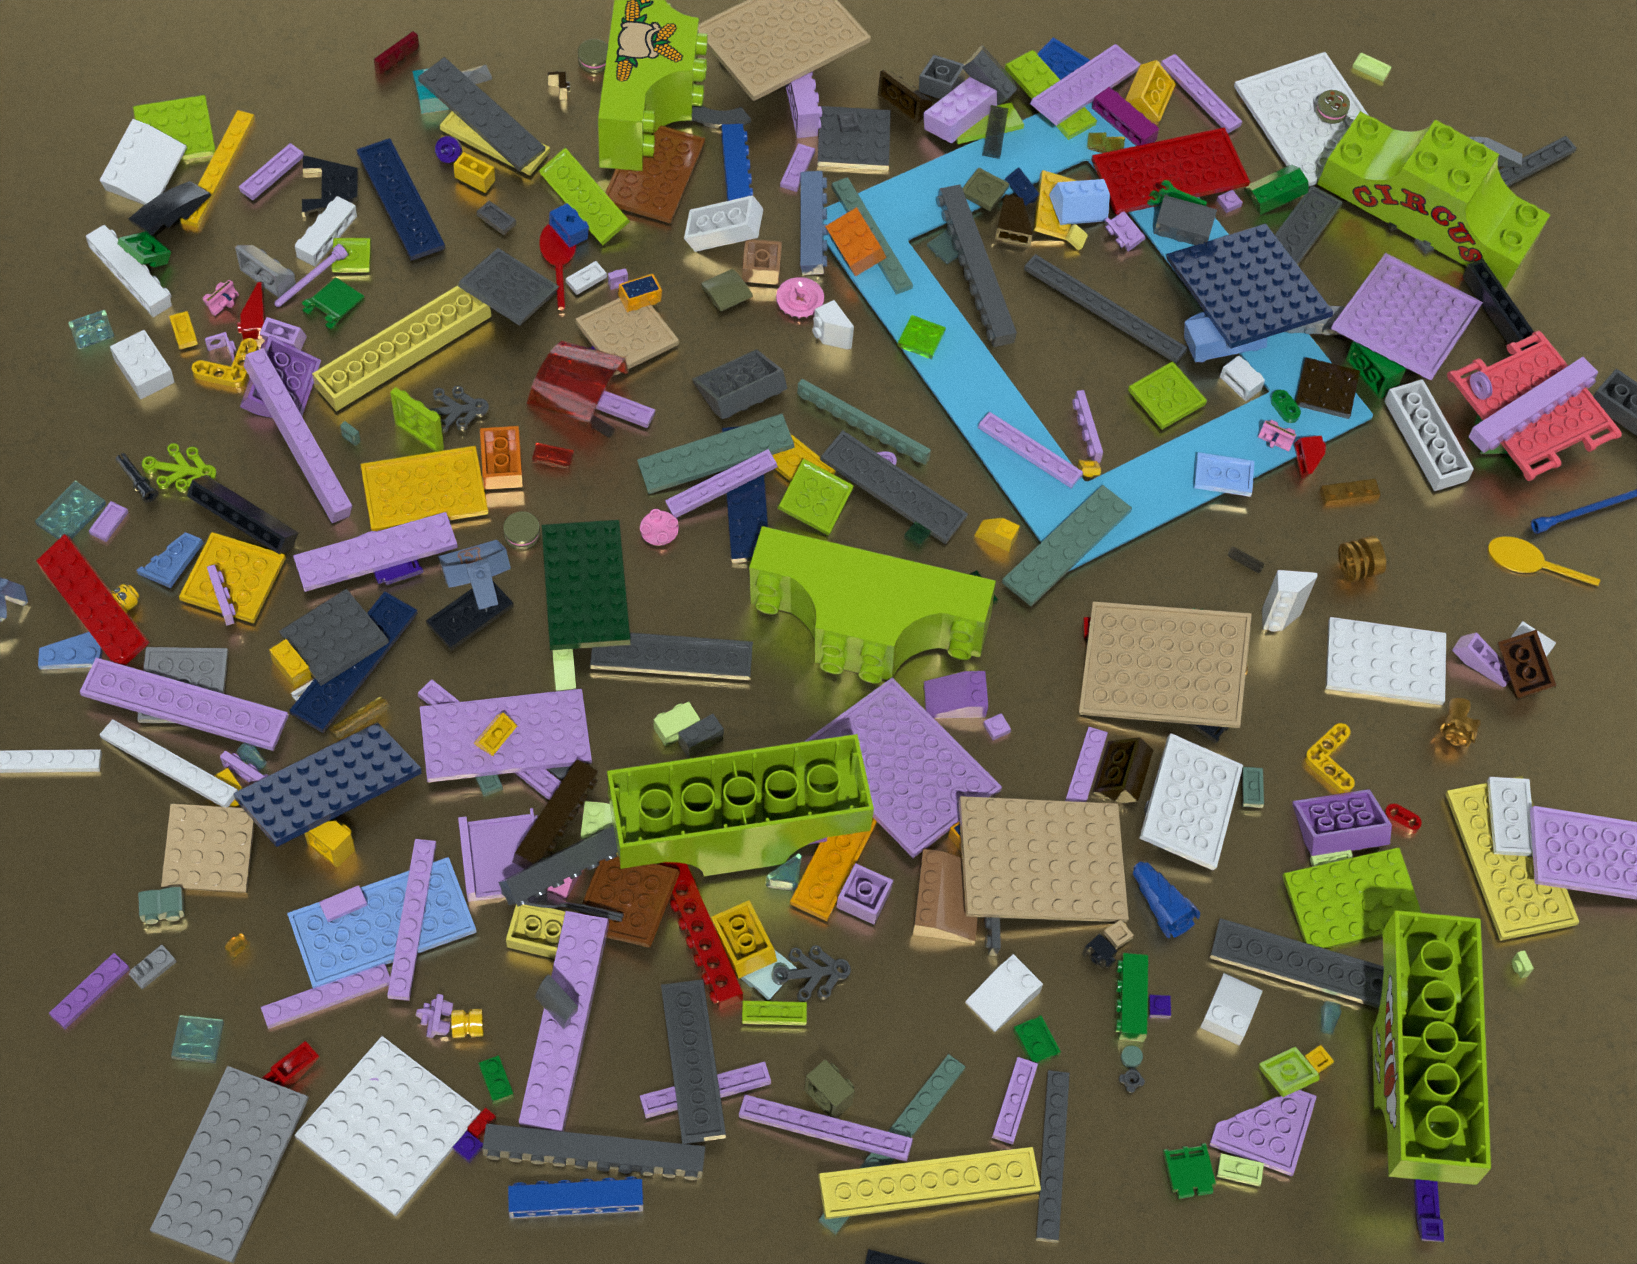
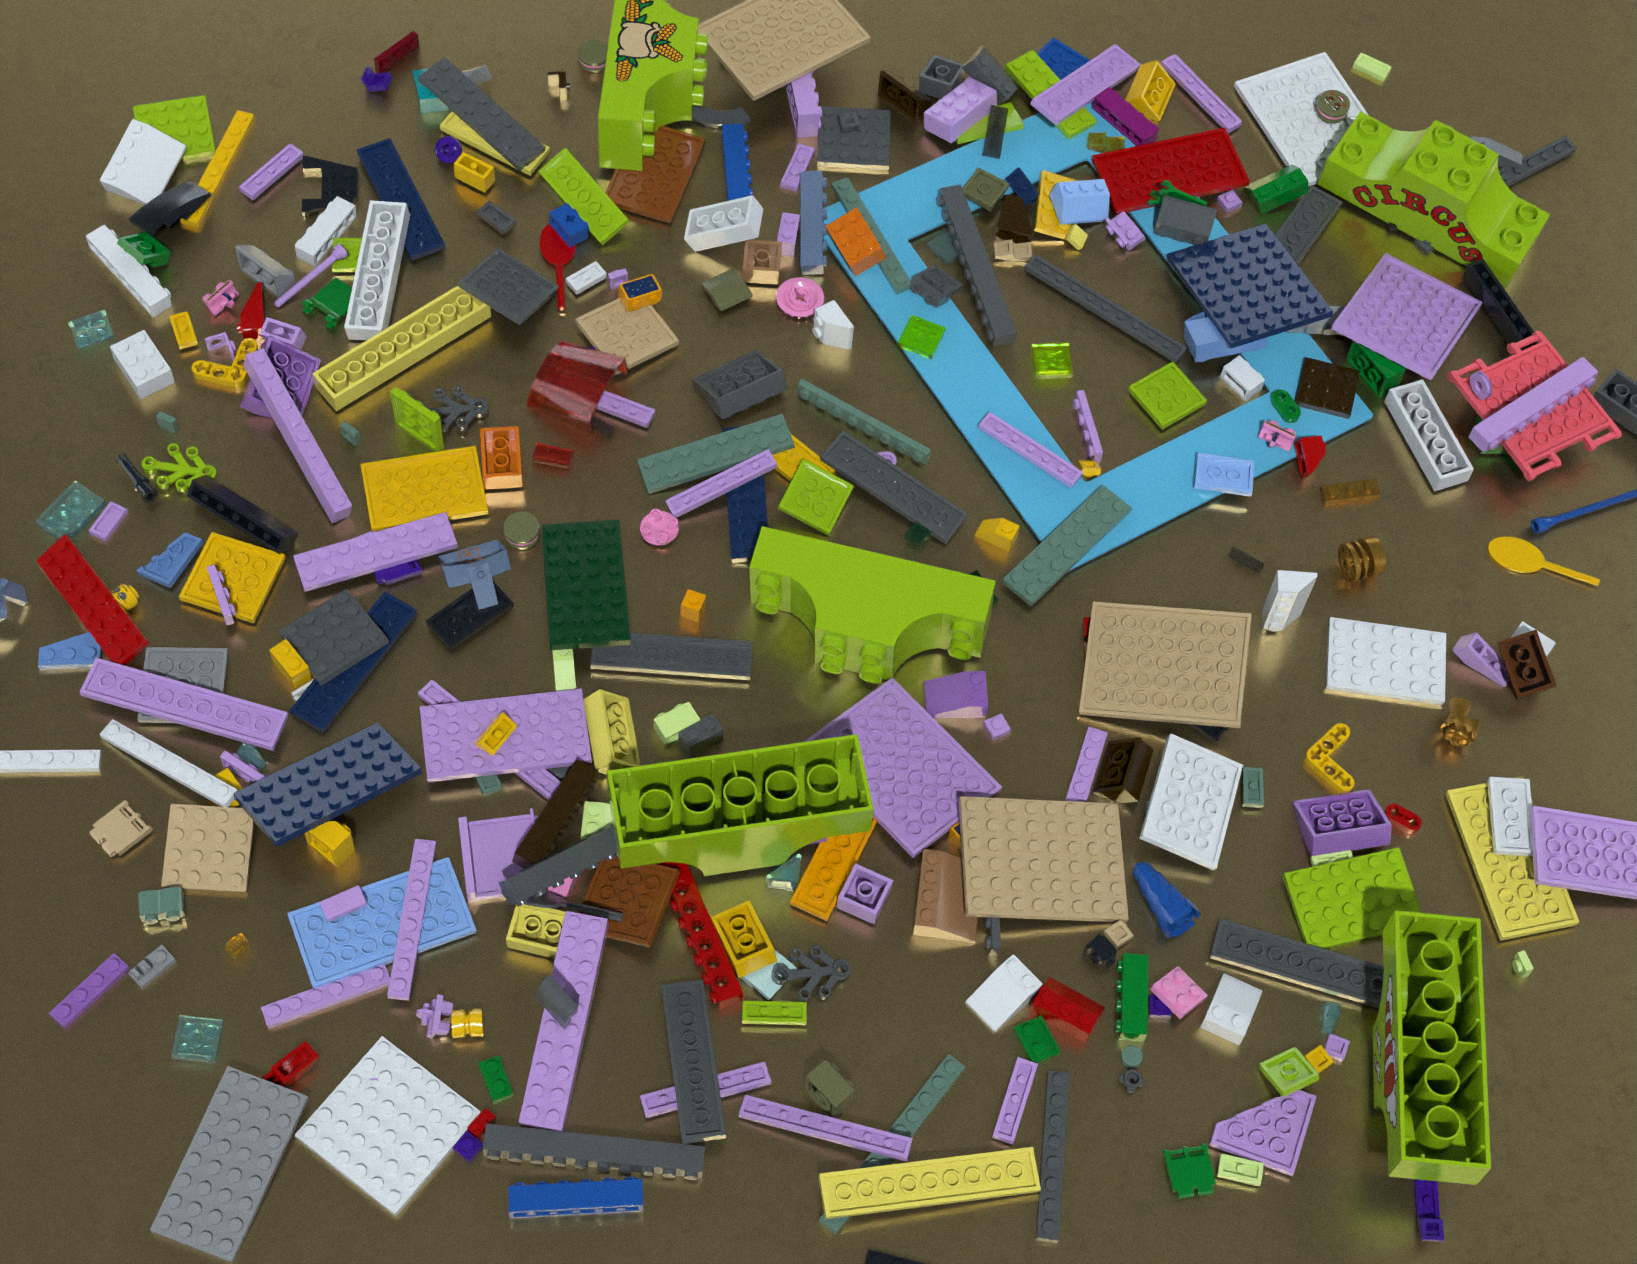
clear yellow plate [328,697,390,739] -> none
none -> tan plate [89,800,153,857]
none -> sand green tile [156,411,179,434]
none -> white brick [344,200,410,340]
none -> dark purple bracket [361,67,393,92]
none -> light yellow slope [583,689,641,774]
none -> light orange brick [680,589,706,623]
none -> lavender brick [777,212,800,257]
none -> dark grey plate [910,264,963,308]
none -> tan slope [994,240,1033,262]
none -> red slope [1030,977,1105,1043]
none -> clear neon green plate [1031,343,1073,379]
none -> bright pink plate [1150,966,1208,1019]
none -> lavender tile [1324,1033,1350,1062]

